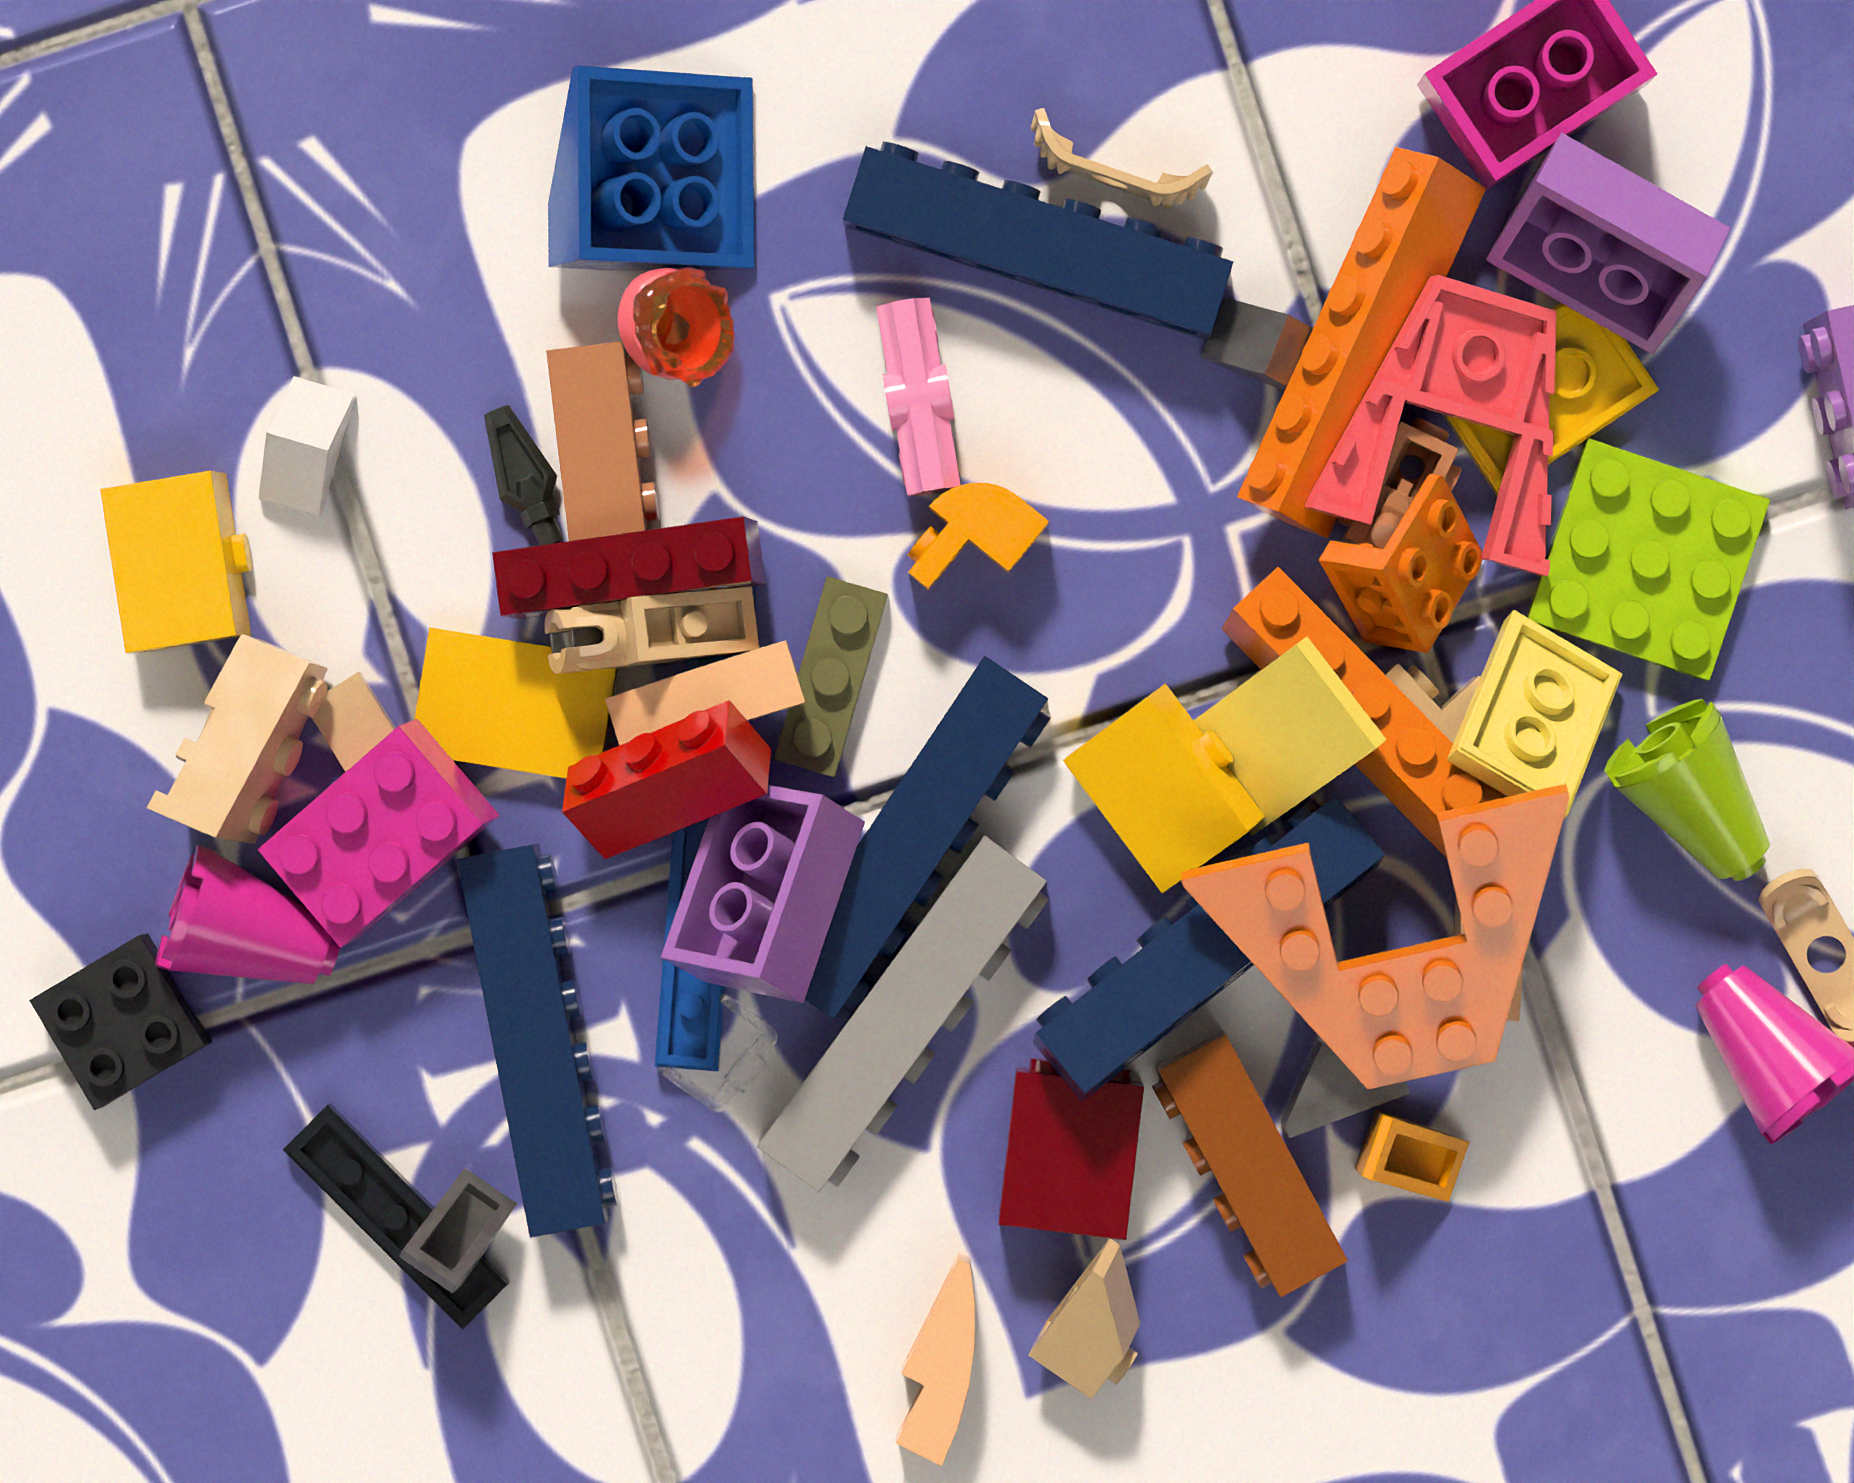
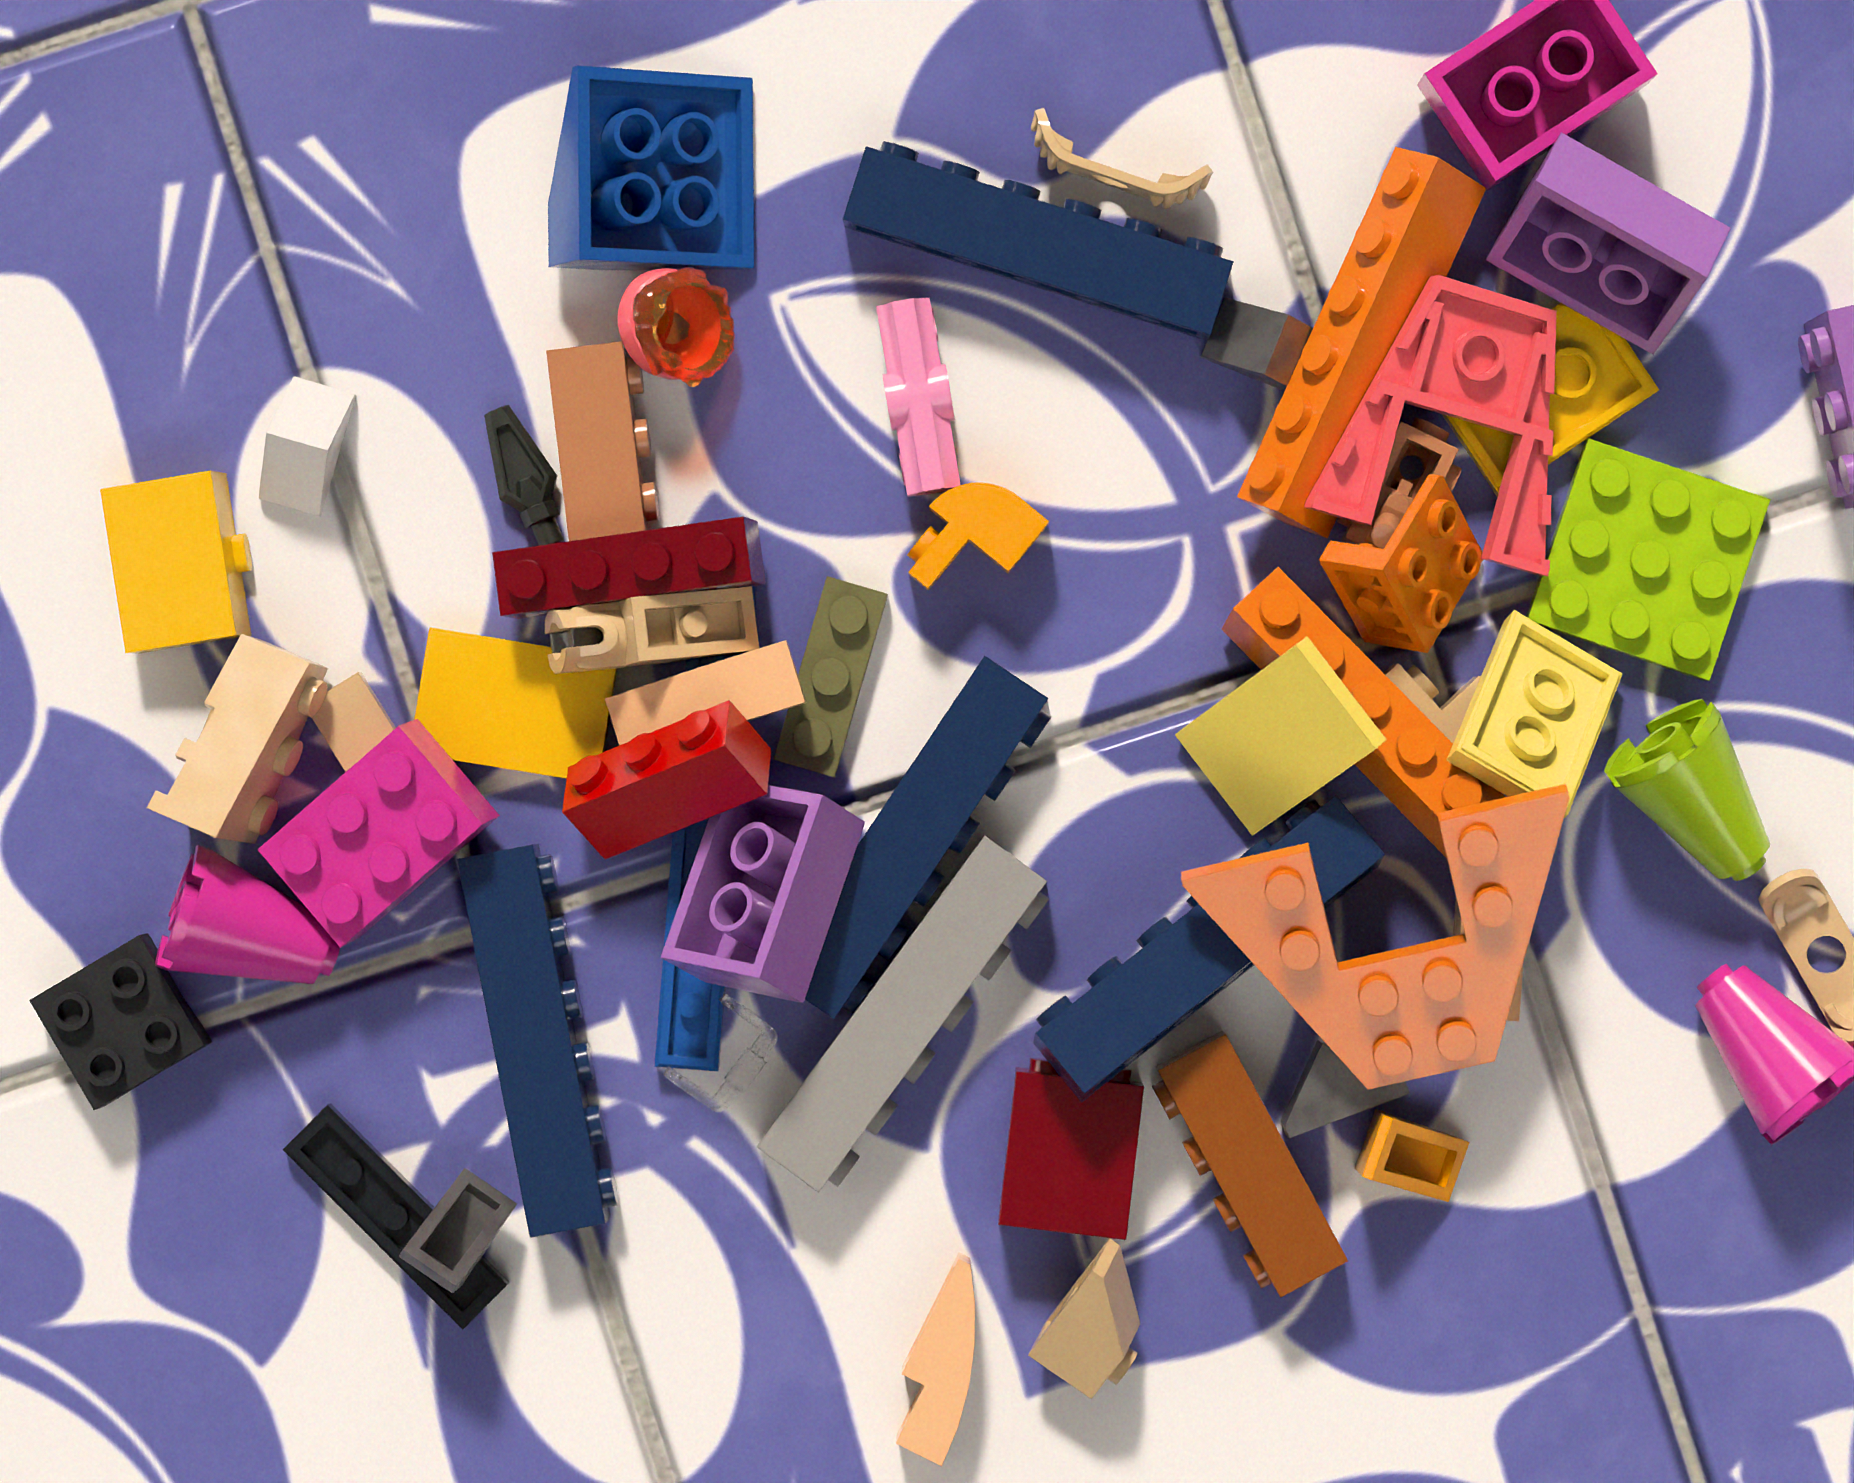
yellow container [1062,683,1265,893] -> none

